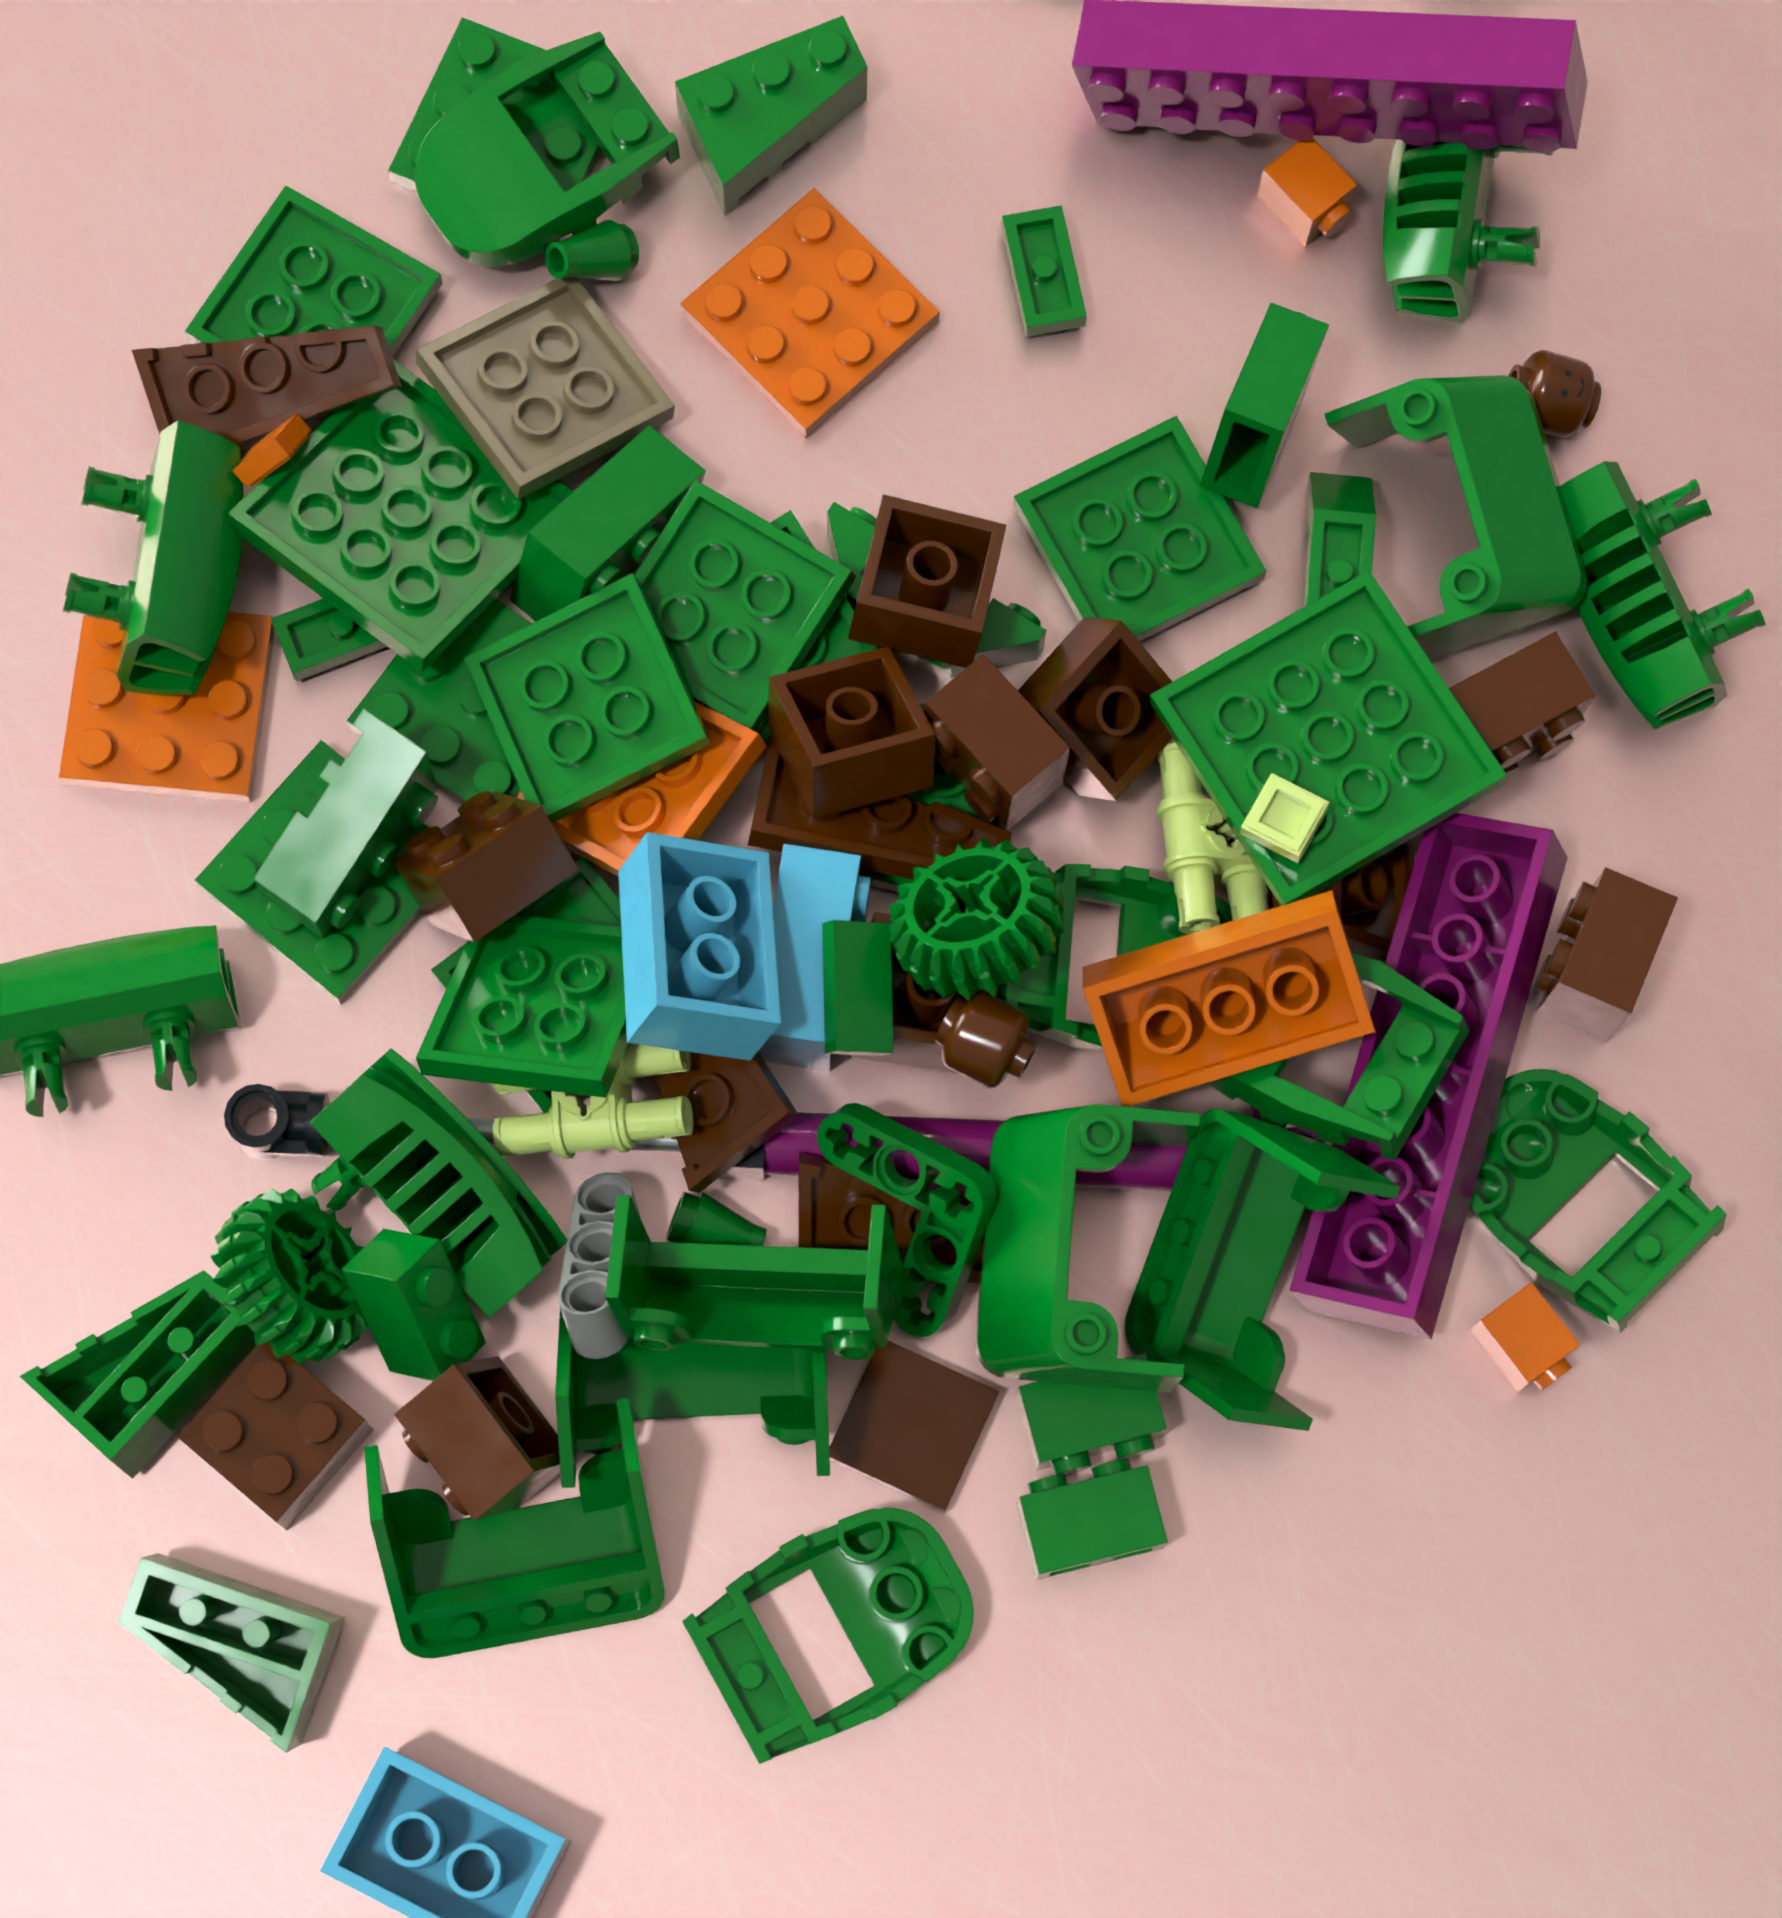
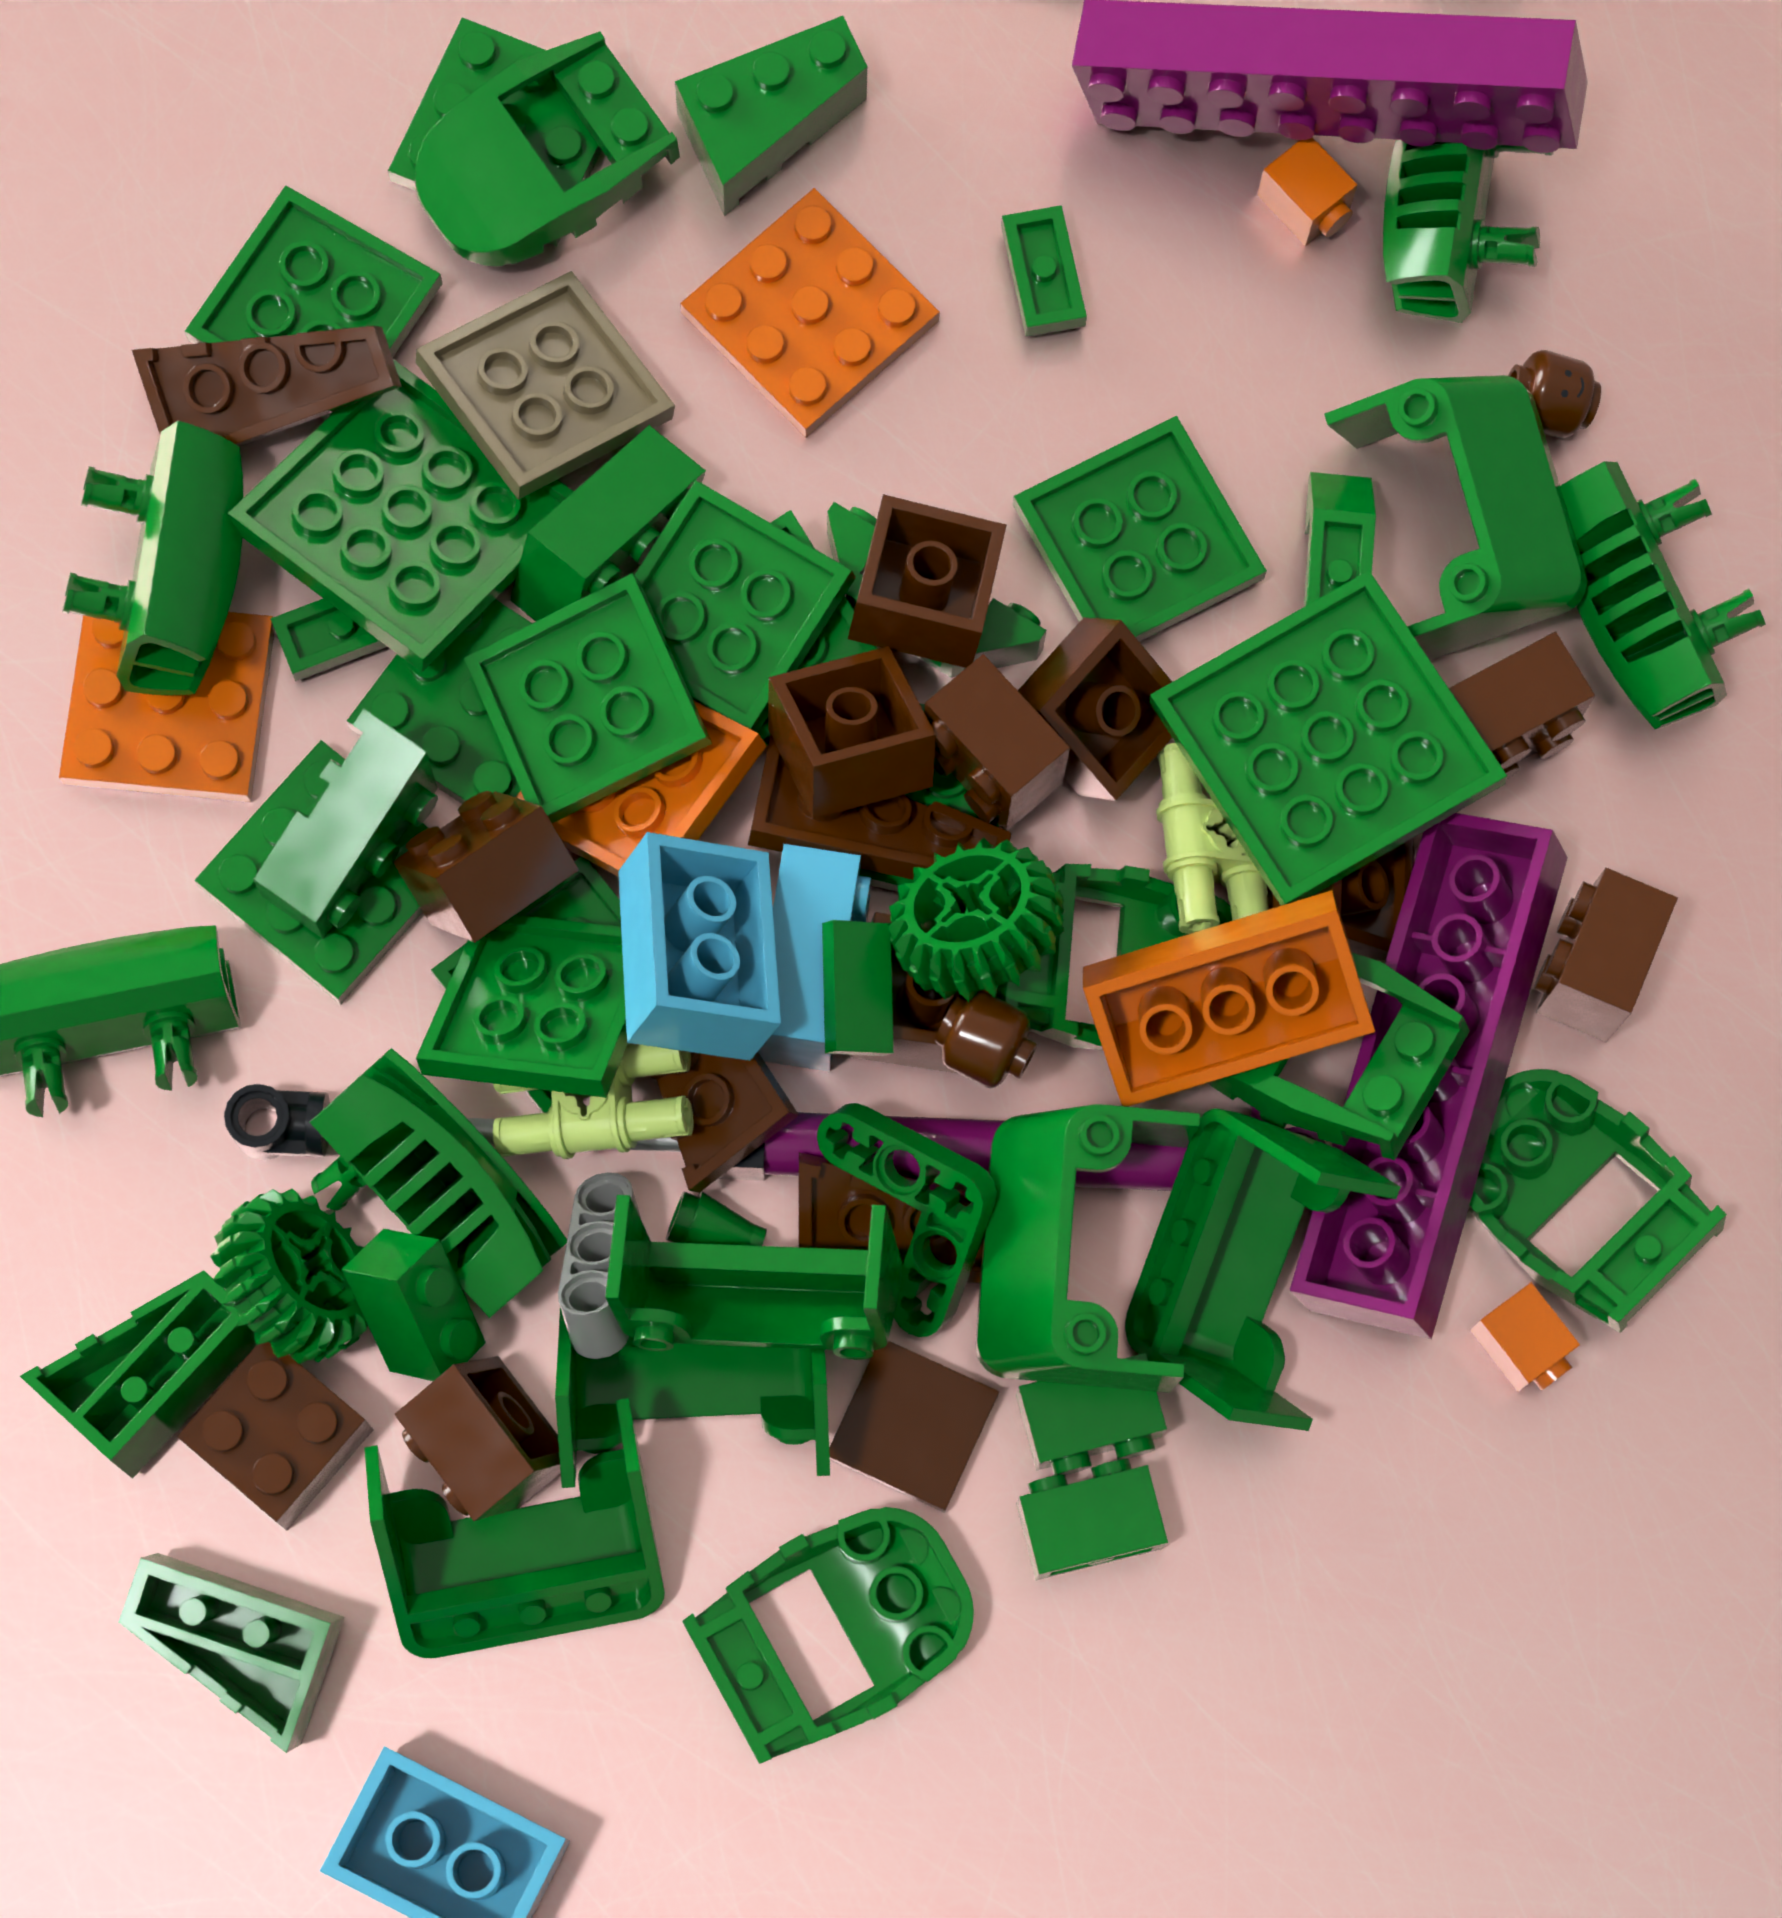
orange tile [232,413,311,487] -> none
green cone [545,220,639,281] -> none
green brick [1200,303,1329,508] -> none
yellowish green tile [1240,773,1329,863] -> none

